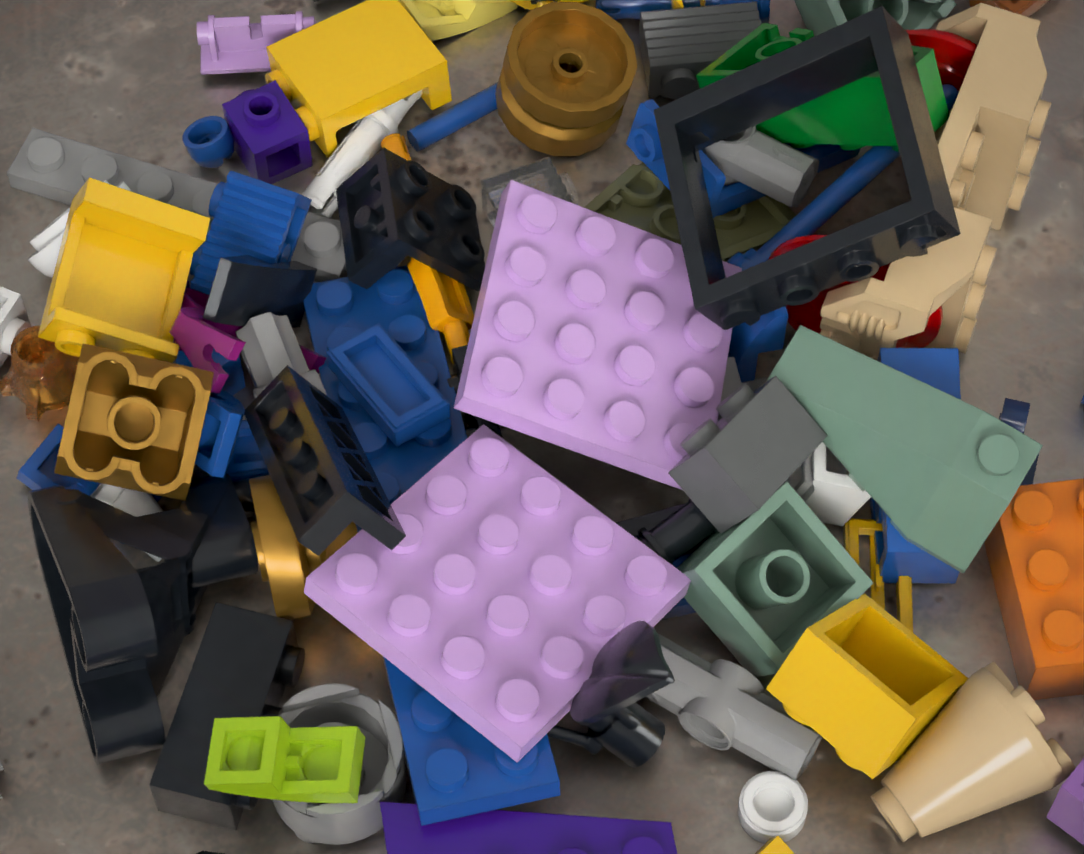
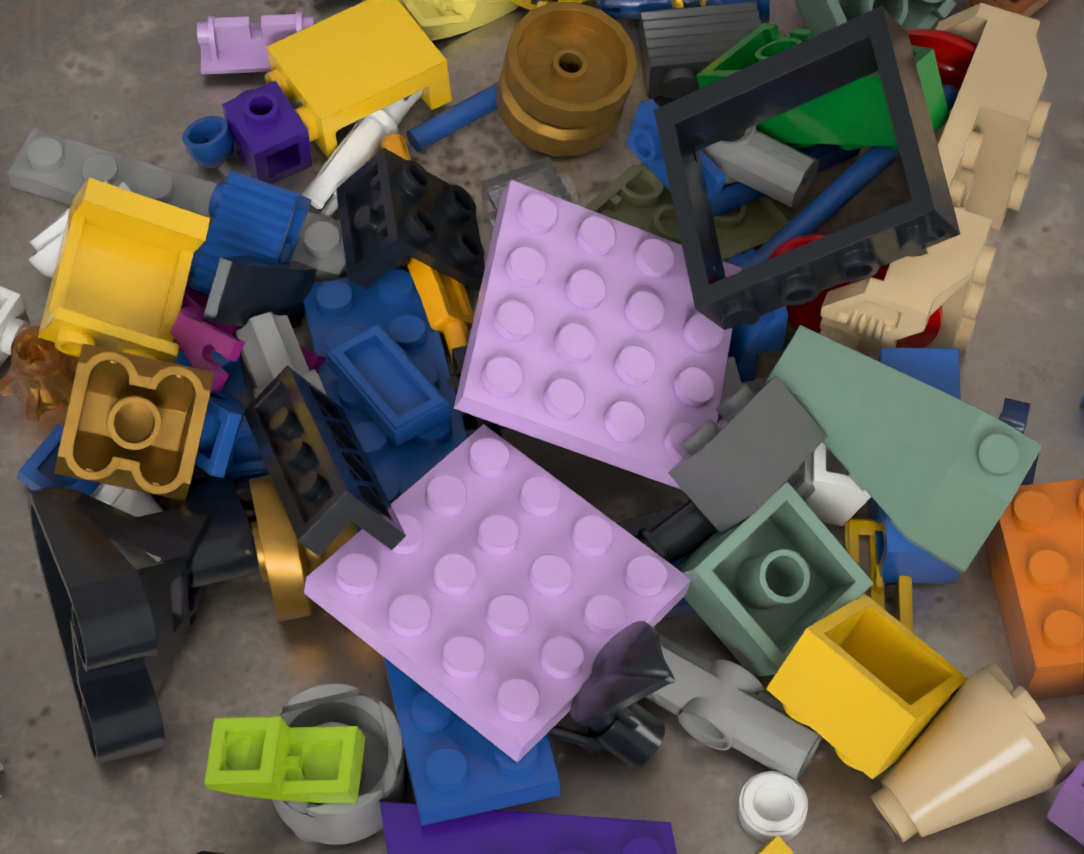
black brick [149,602,305,830] -> none

